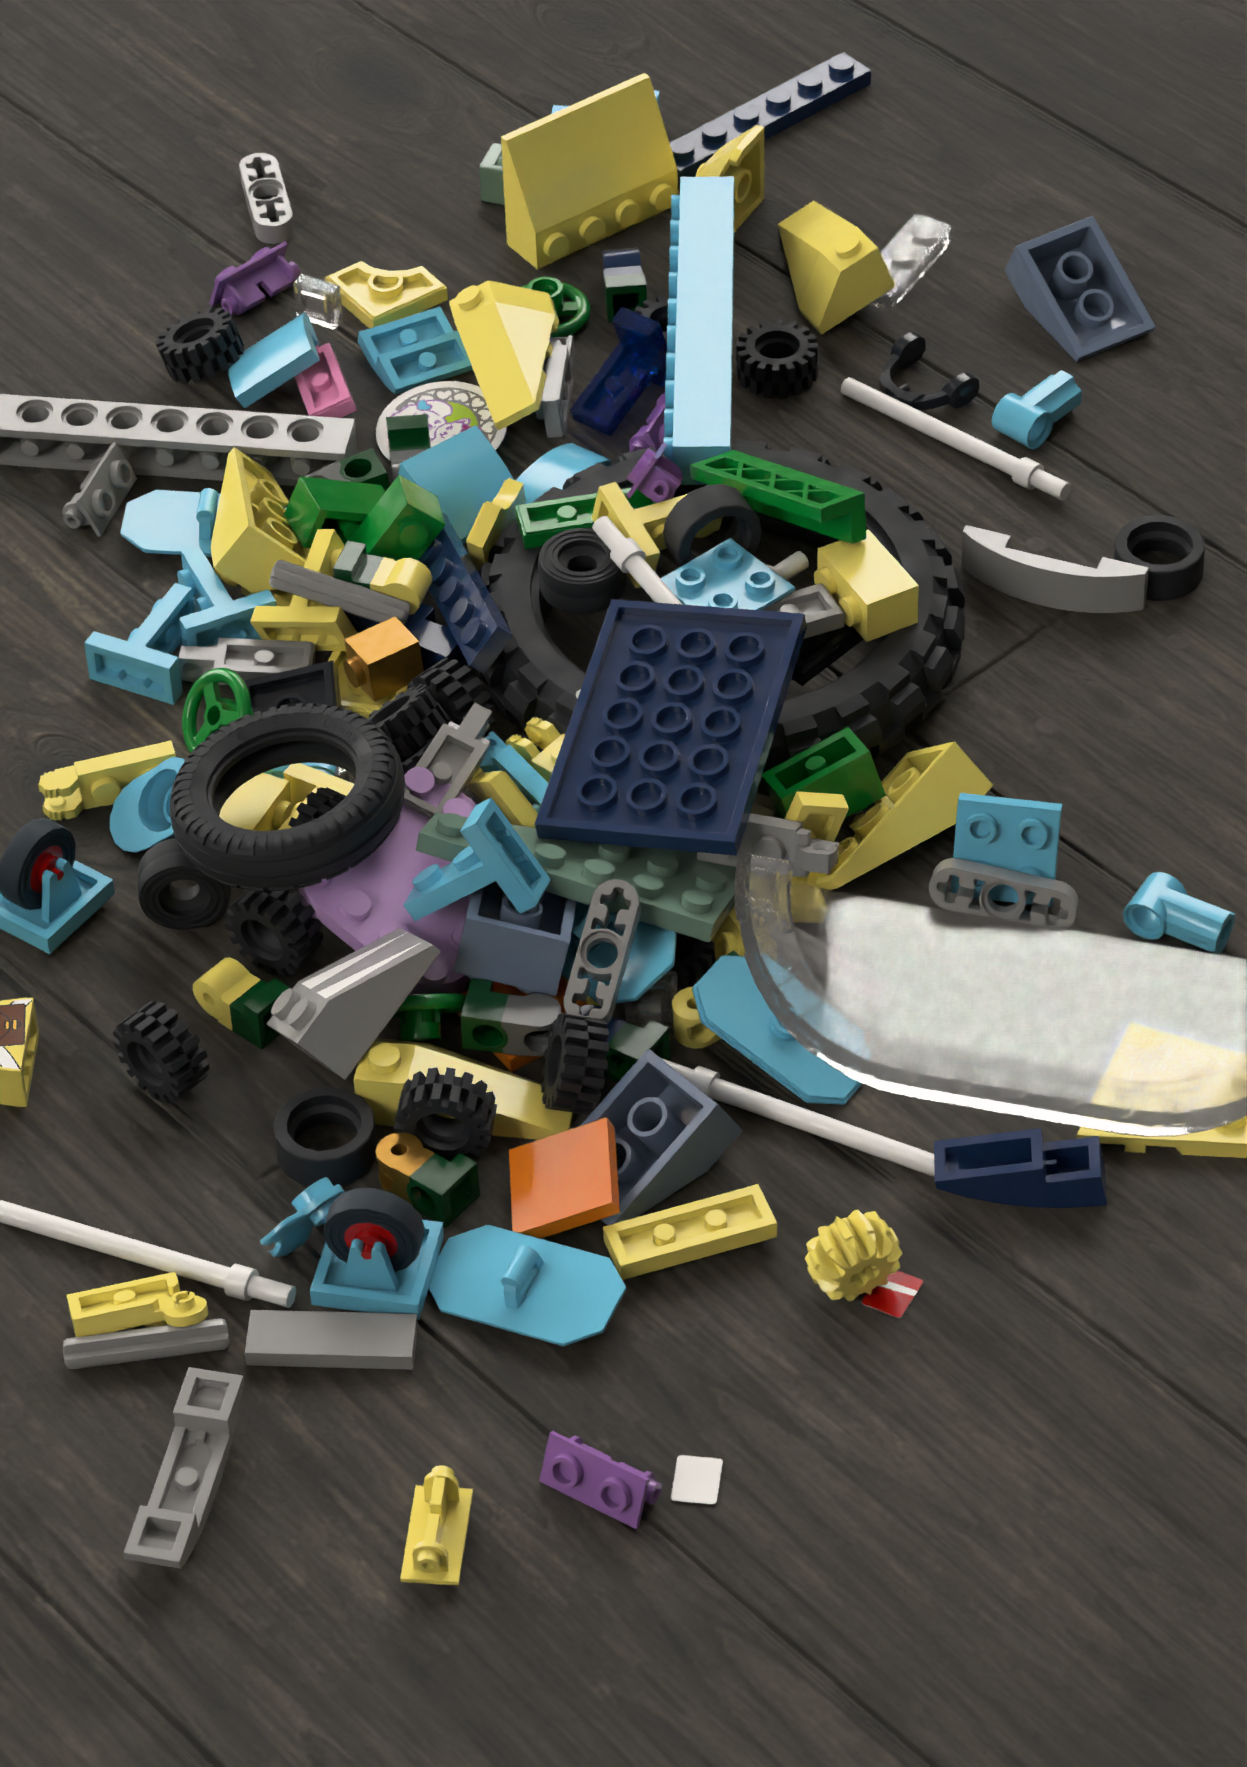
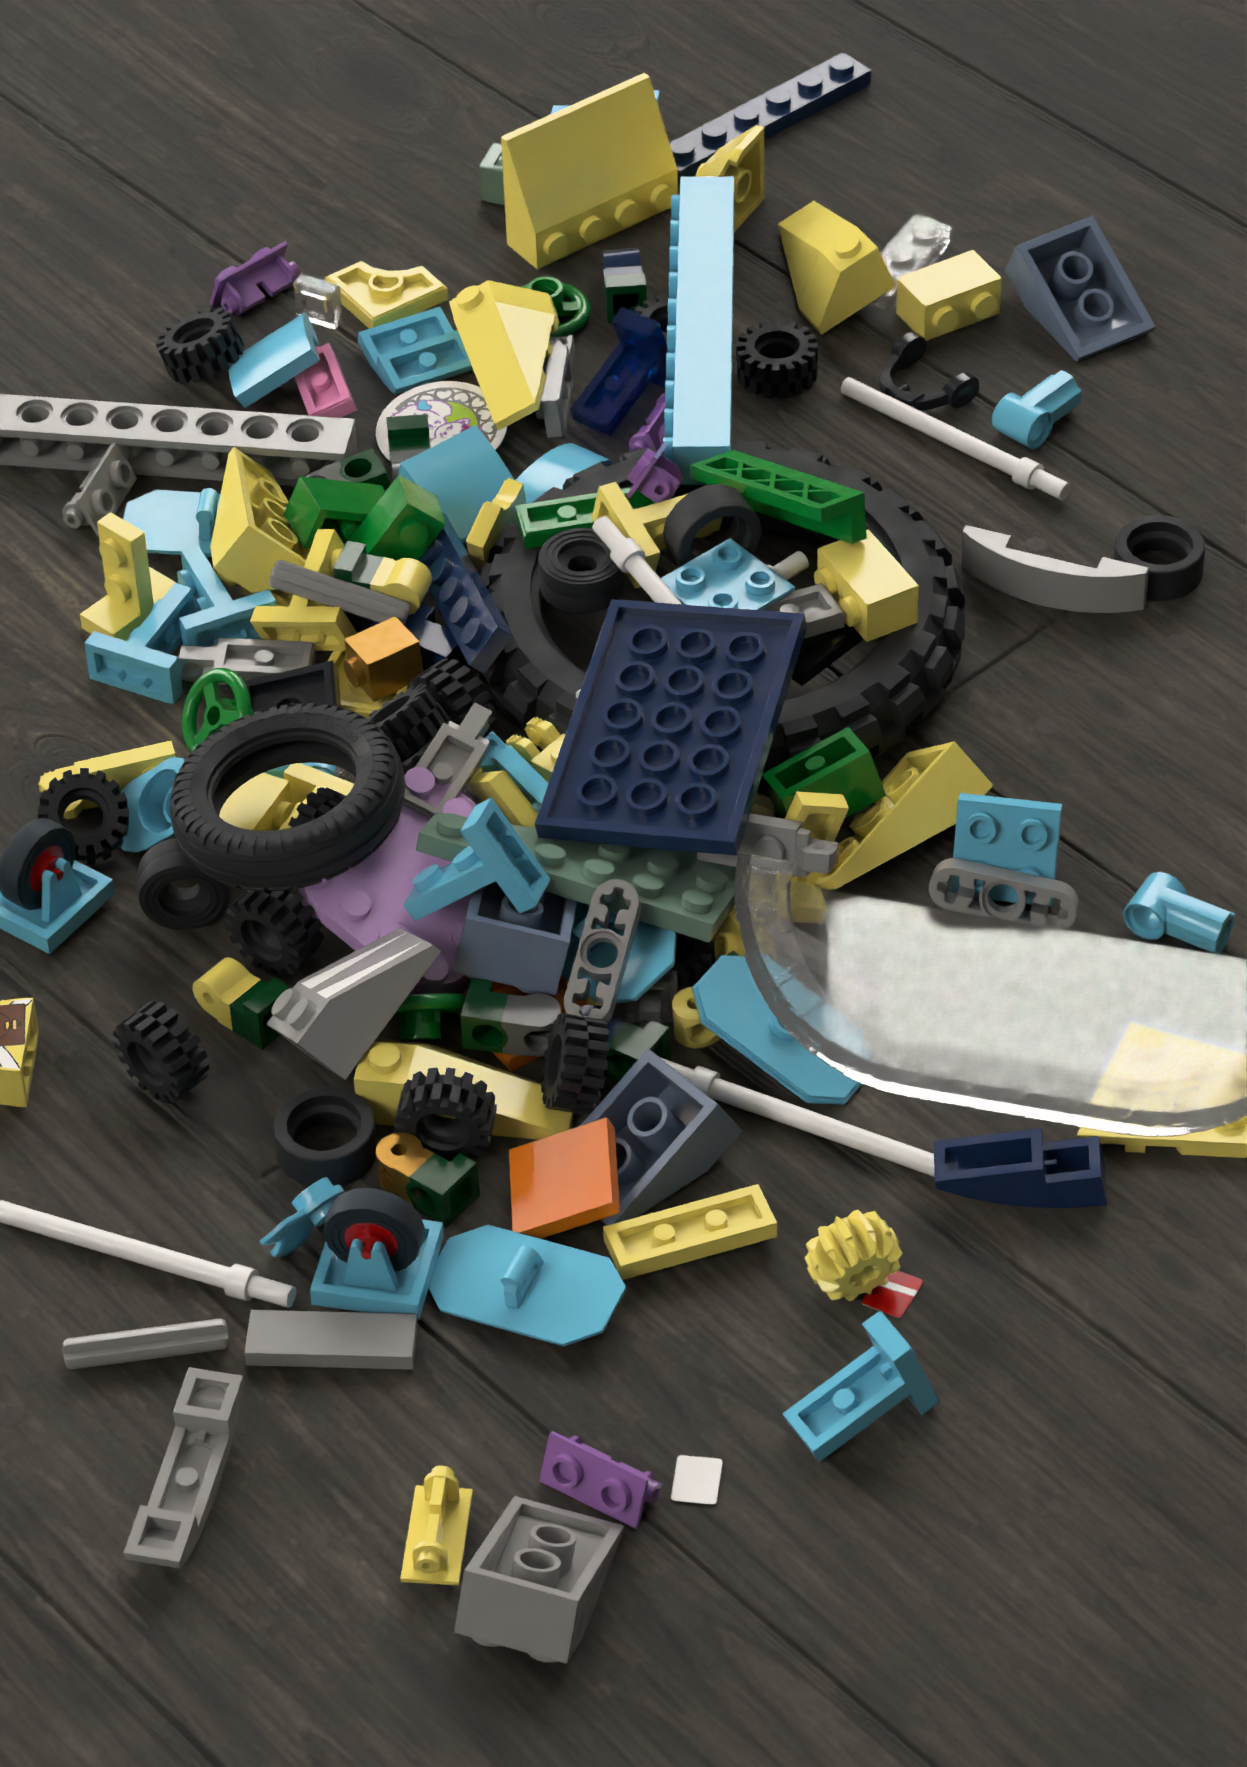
light yellow hinge [67,1272,208,1337] -> none
light grey beam [239,153,294,244] -> none
none -> black tyre [38,768,129,866]
none -> light yellow bracket [80,512,176,641]
none -> light grey slope [454,1496,624,1664]
none -> medium azure bracket [782,1311,940,1462]
none -> light yellow brick [896,250,1002,341]

